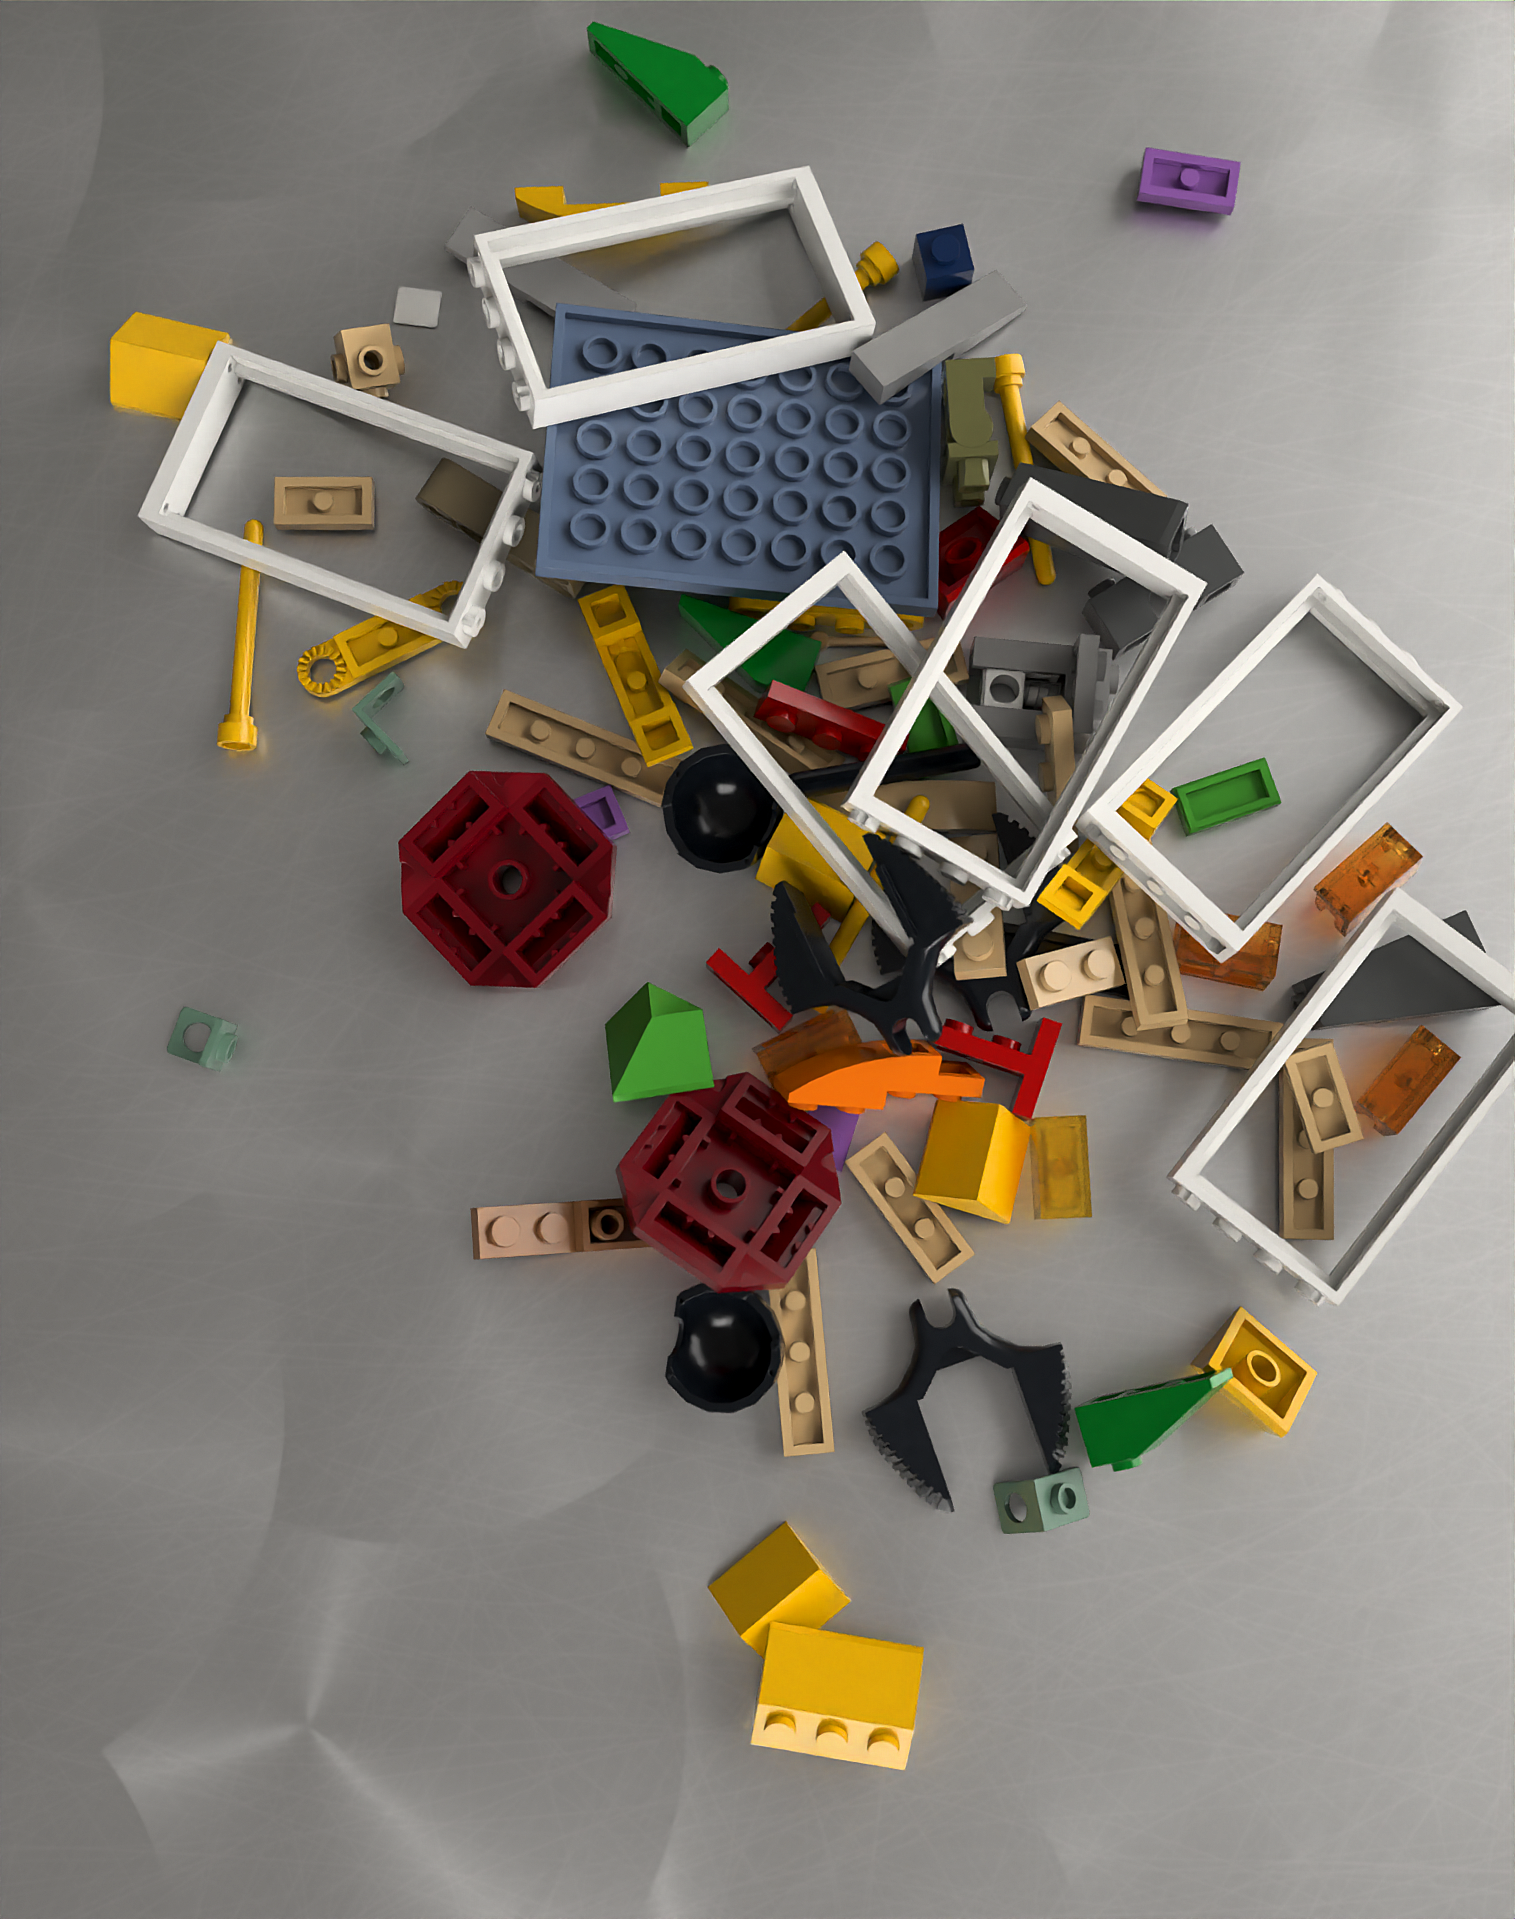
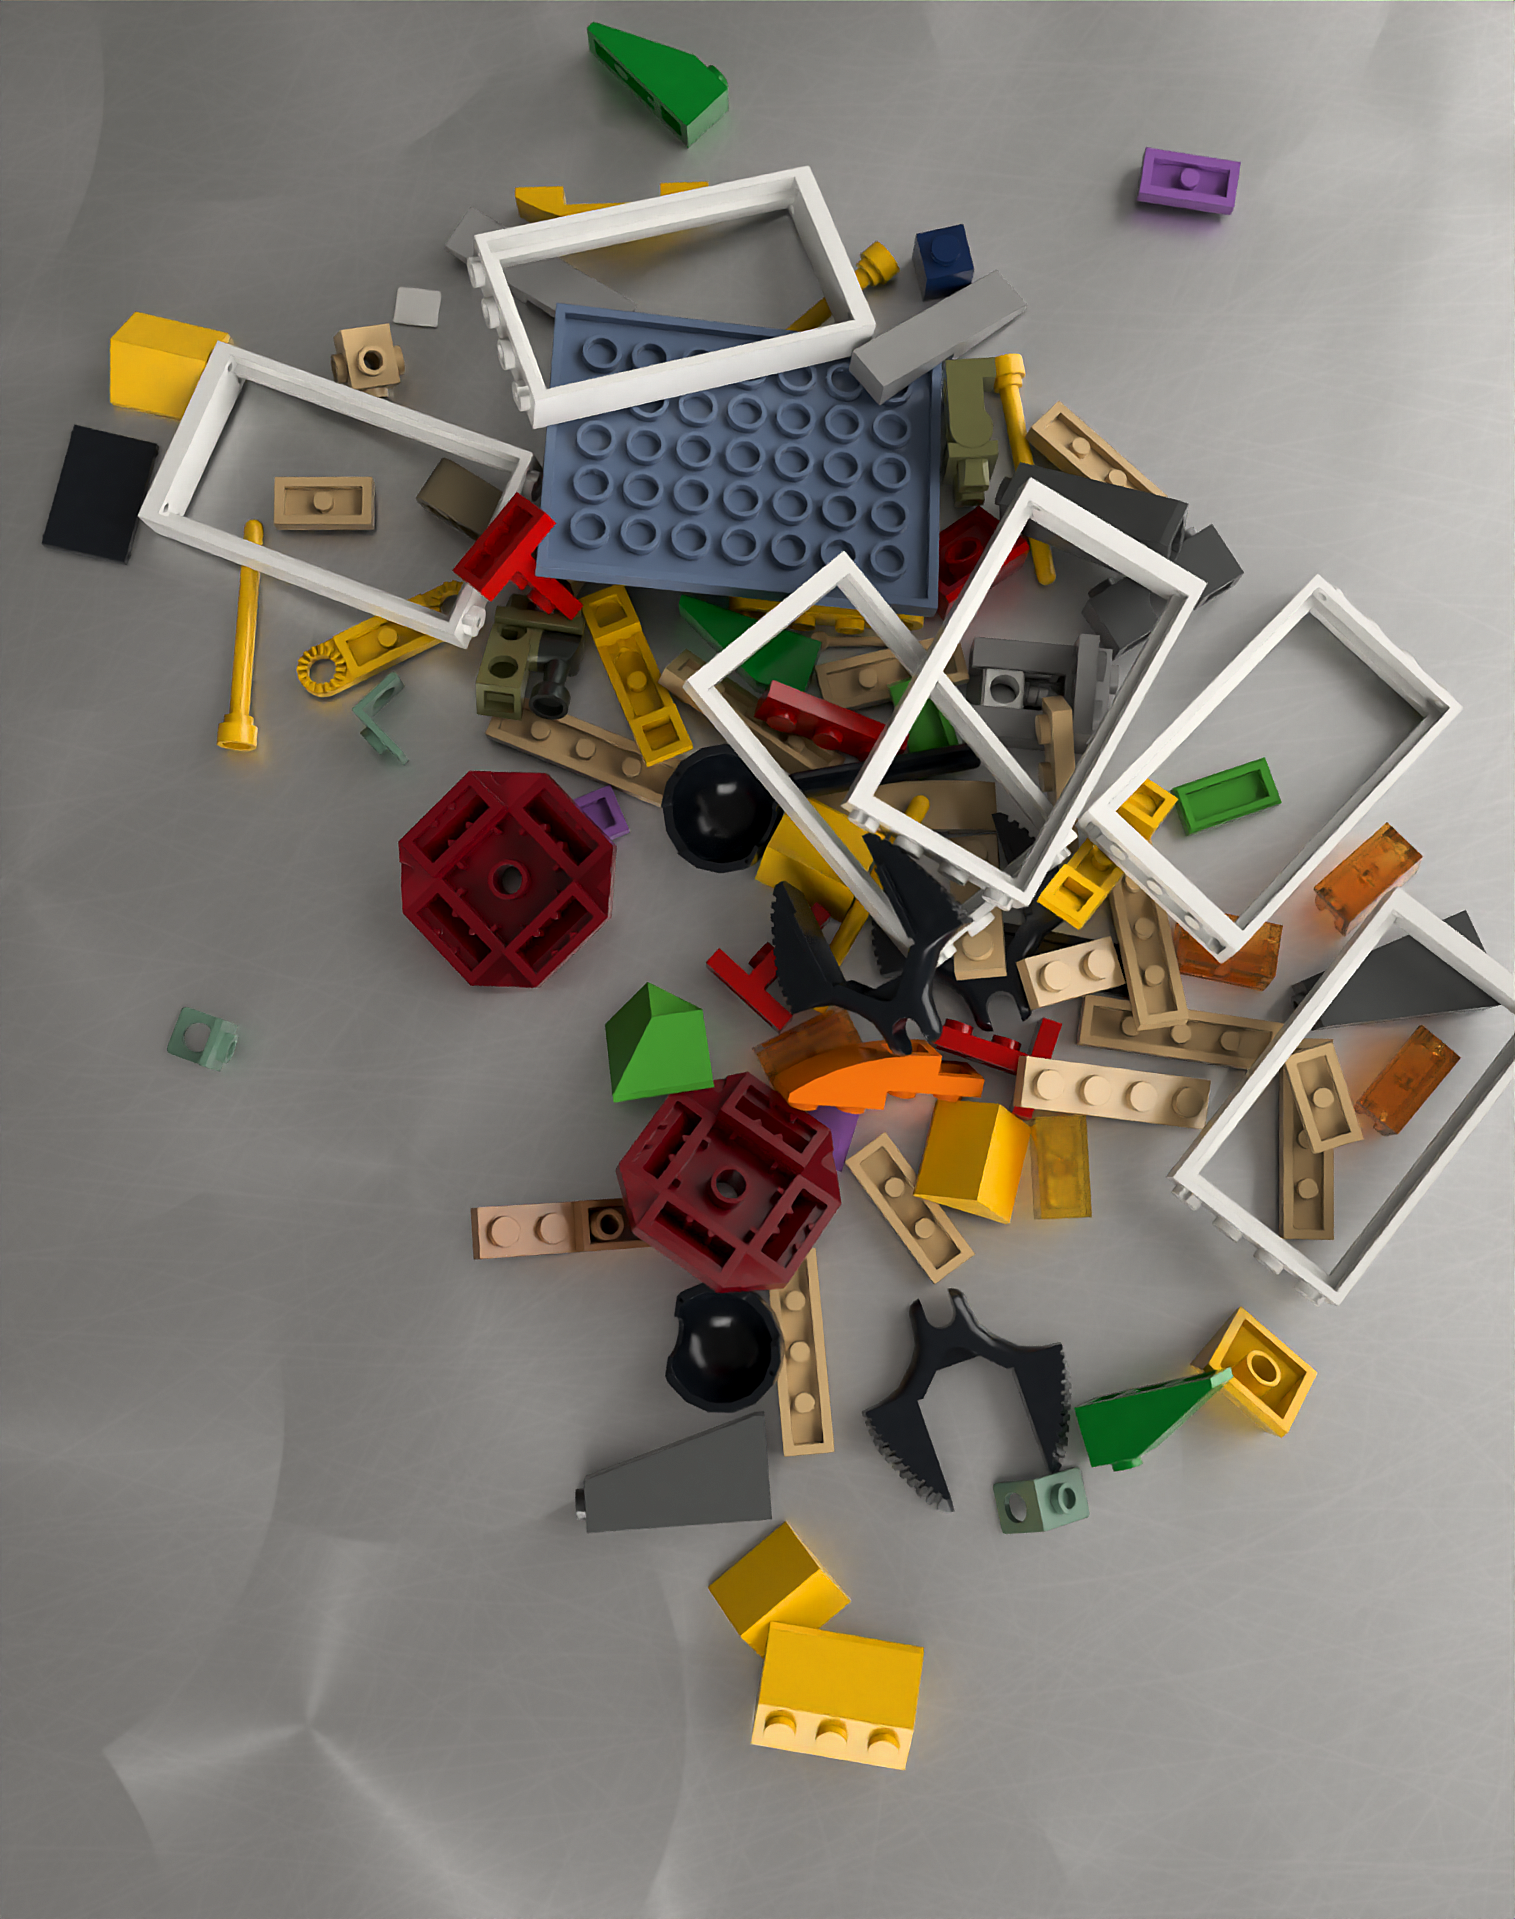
none -> black piece [41,425,159,565]
none -> red bracket [452,492,584,621]
none -> olive hips [475,593,585,721]
none -> dark grey slope [575,1411,772,1533]
none -> tan plate [1013,1056,1211,1130]

